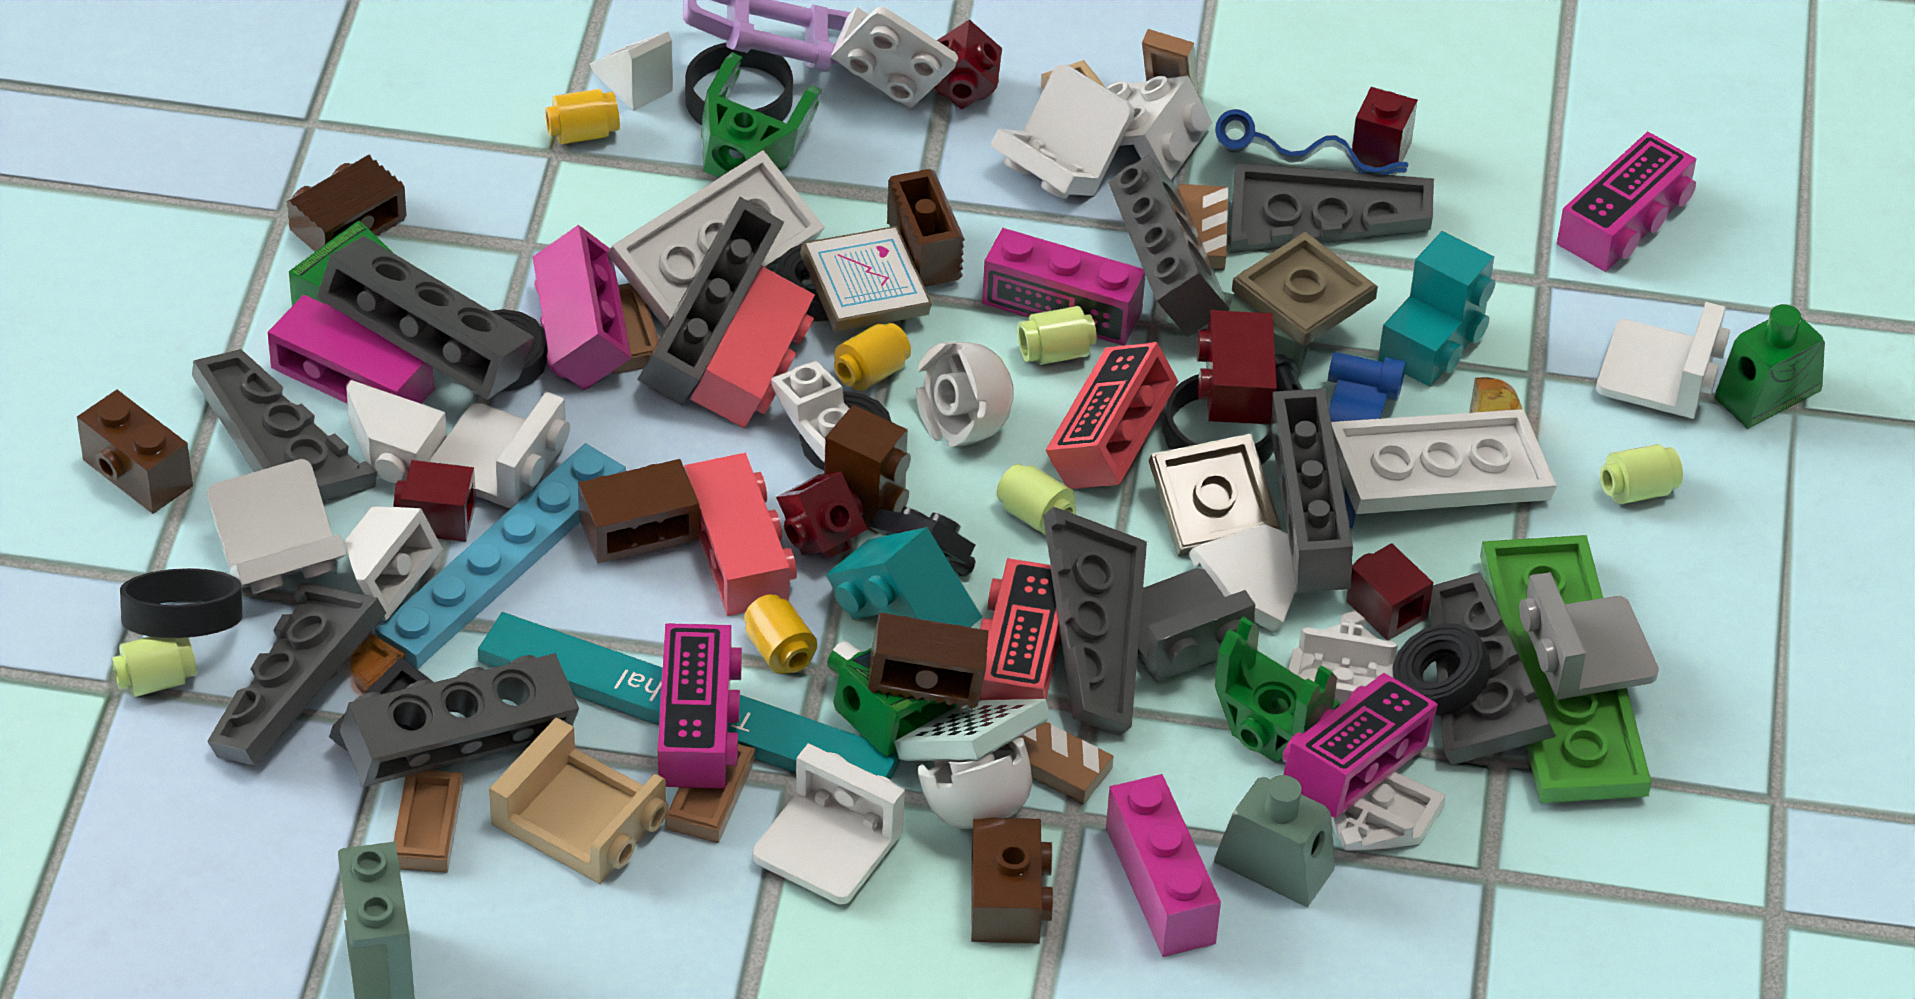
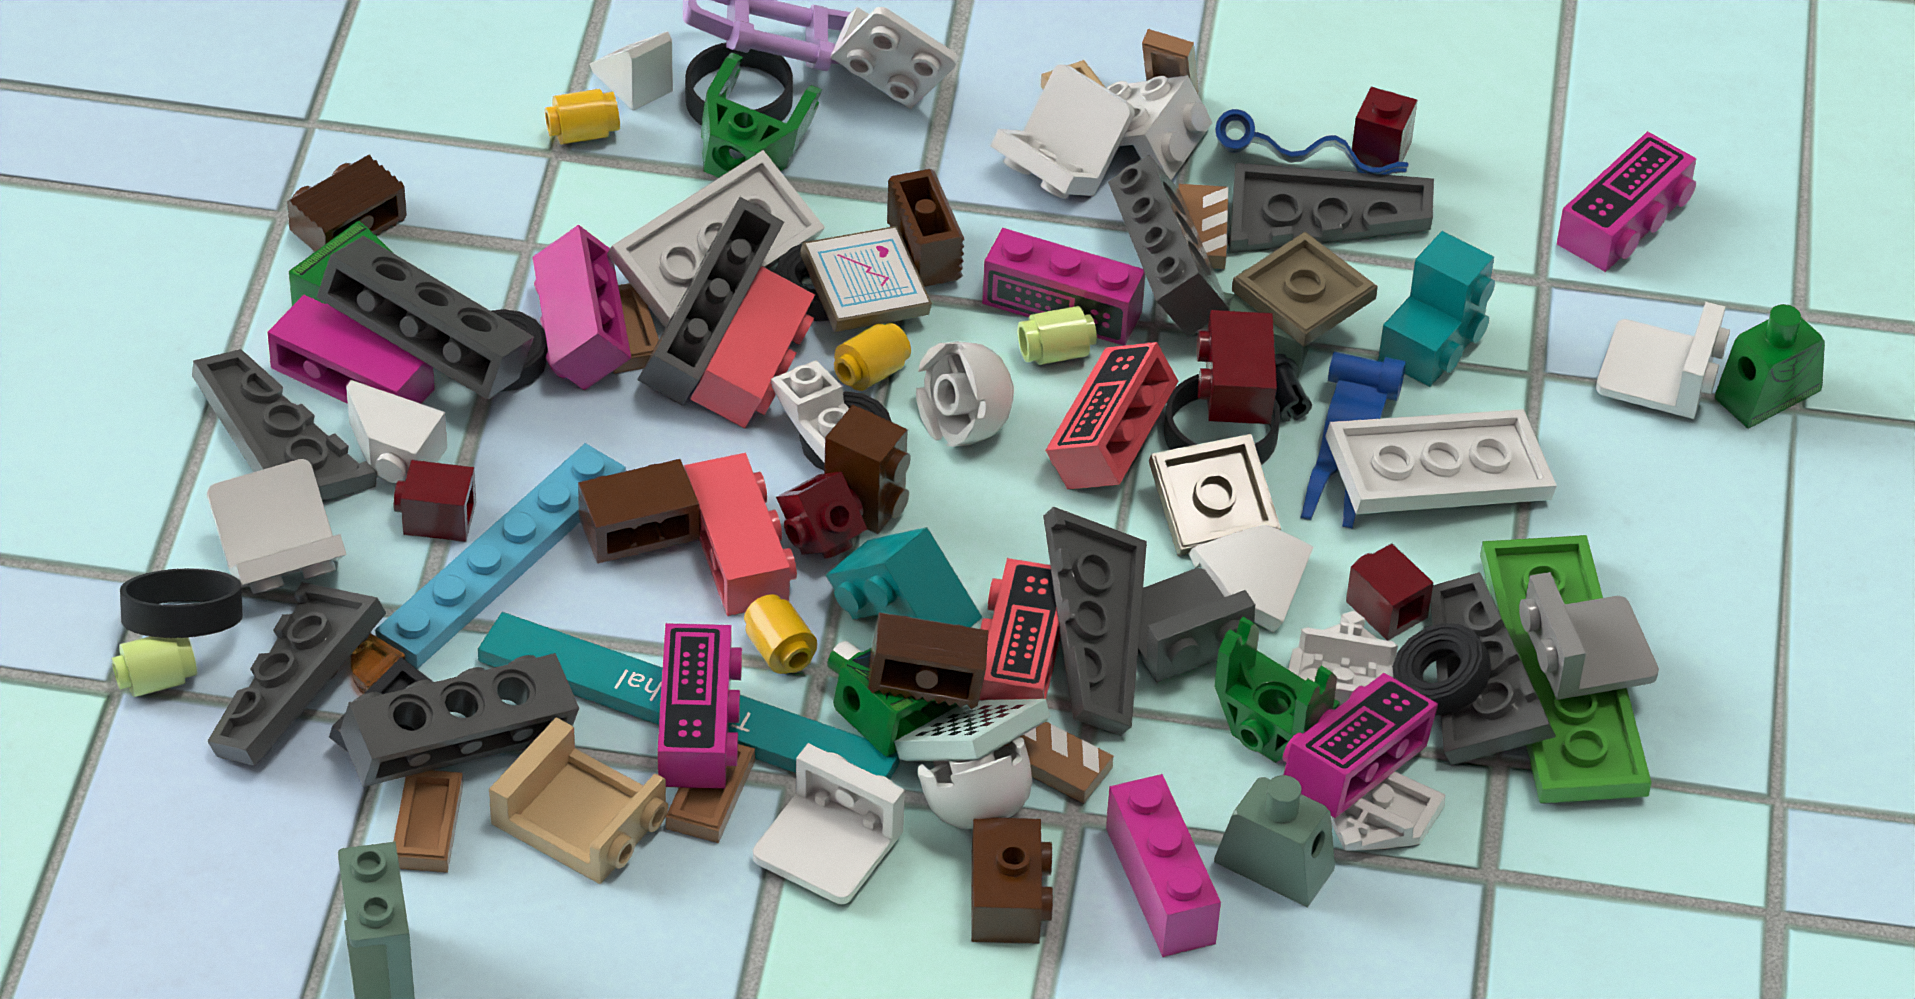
reddish brown brick [77,389,193,514] -> none
white slope [344,506,443,621] -> none
white bracket [428,391,570,509] -> none
black plate [870,506,976,577] -> none
dark red brick [934,19,1002,110] -> none
yellowish green brick [996,464,1076,535] -> none
dark grey brick [1271,388,1353,593] -> none
clear orange tile [1469,377,1523,413] -> none
yellowish green brick [1600,444,1683,504] -> none

